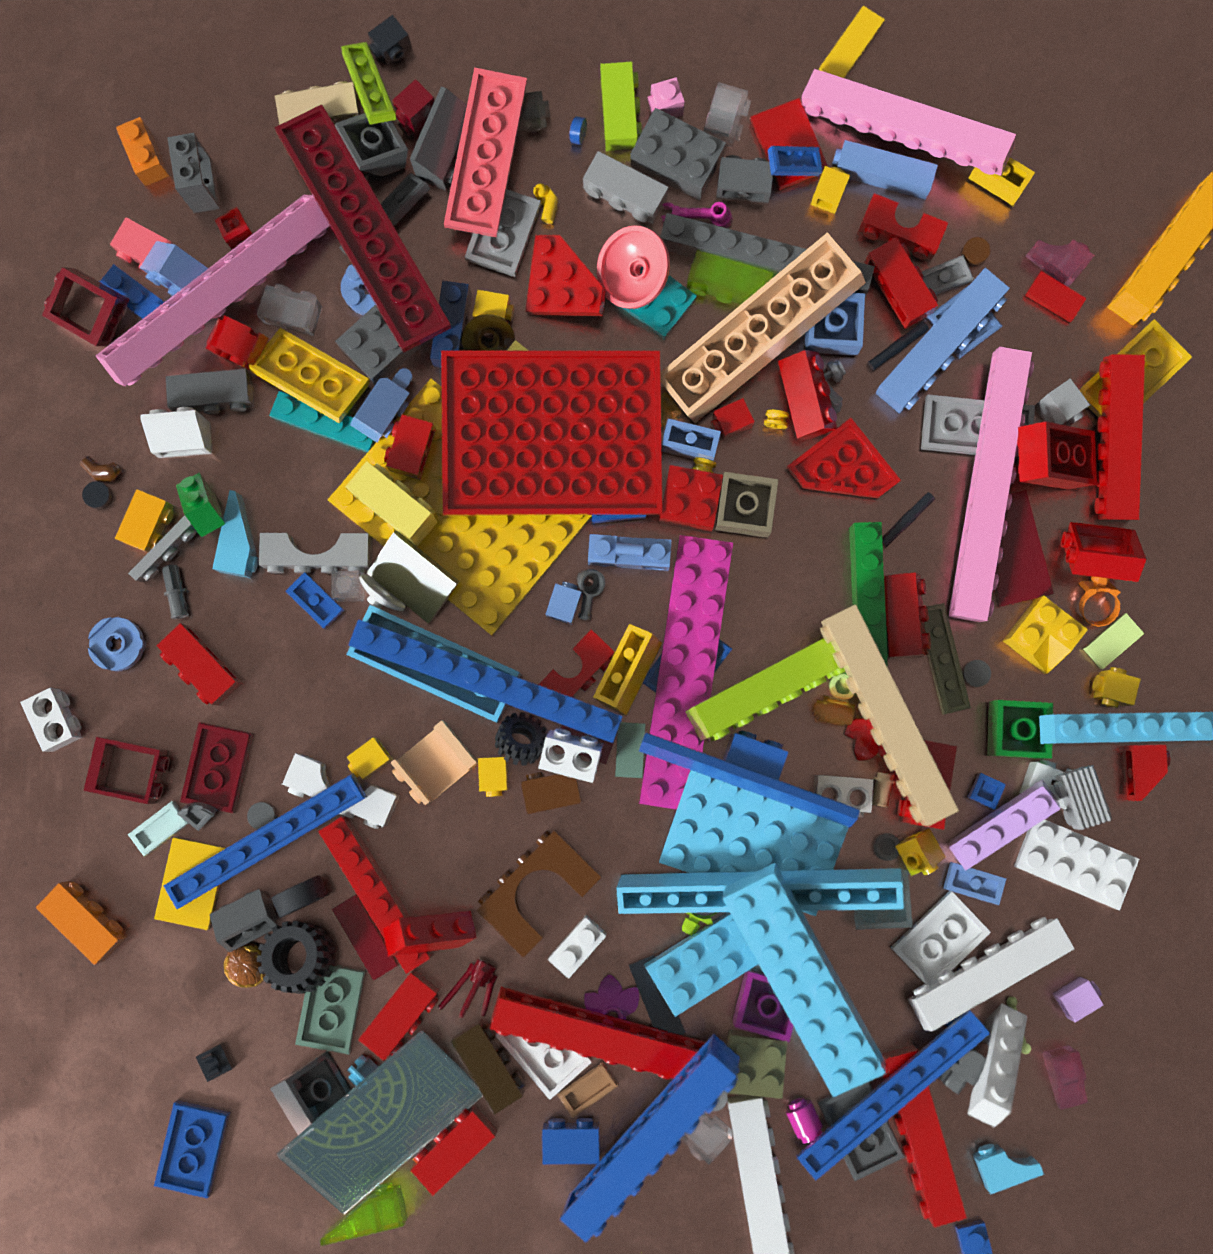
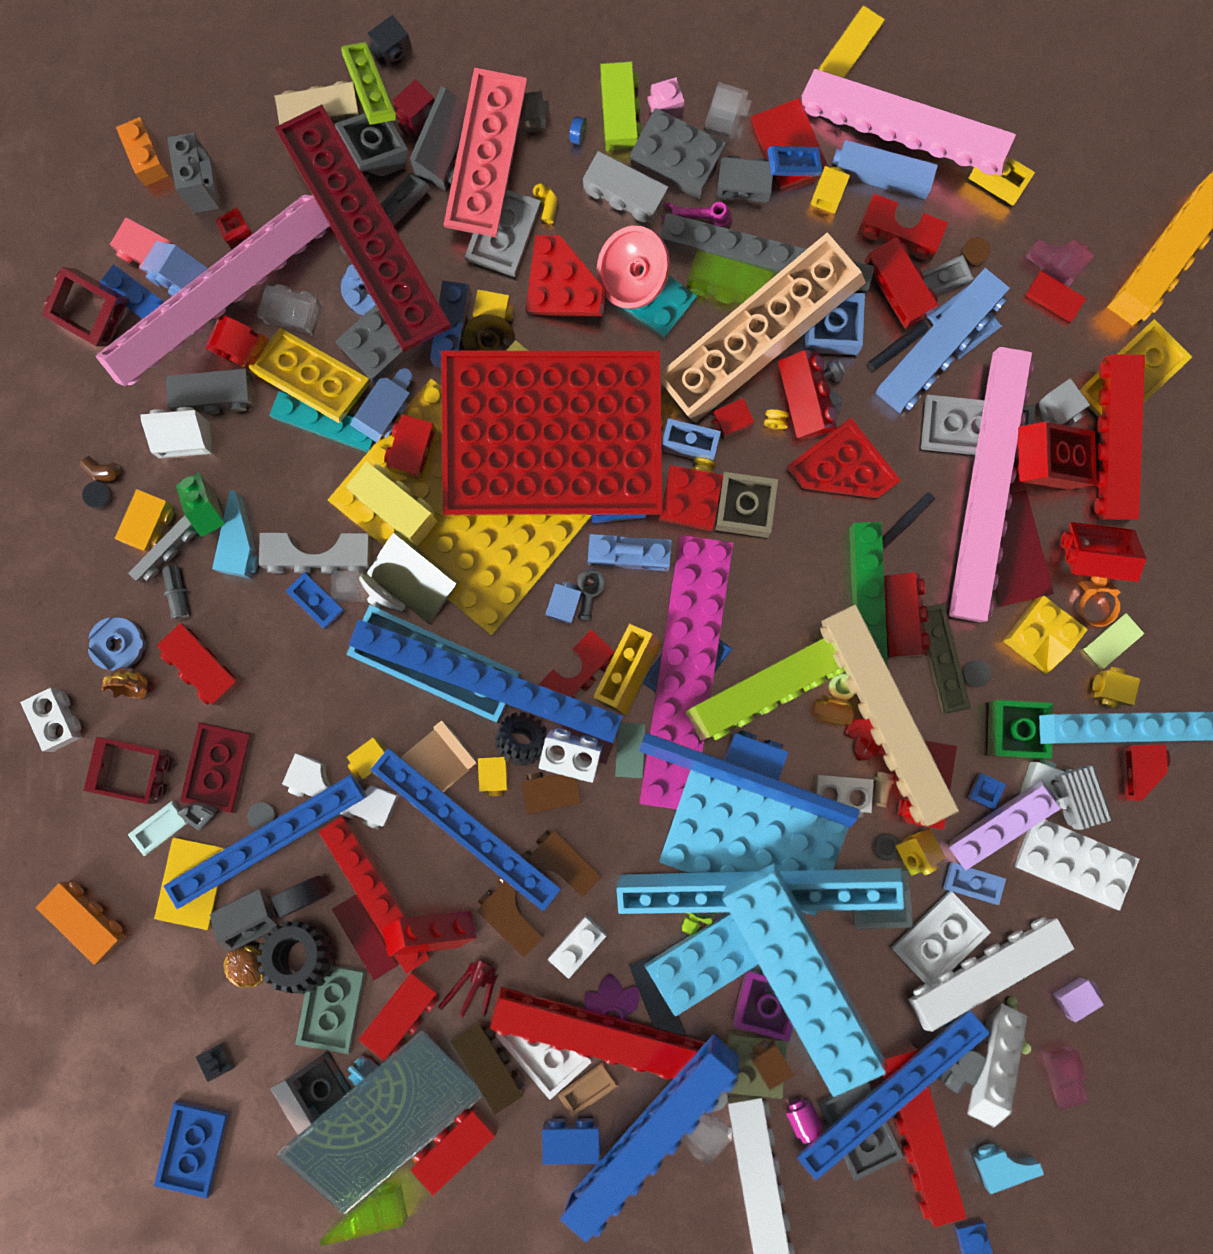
none -> dark orange hair [101,667,148,699]
none -> blue plate [370,748,561,911]
none -> reddish brown brick [749,1040,794,1091]

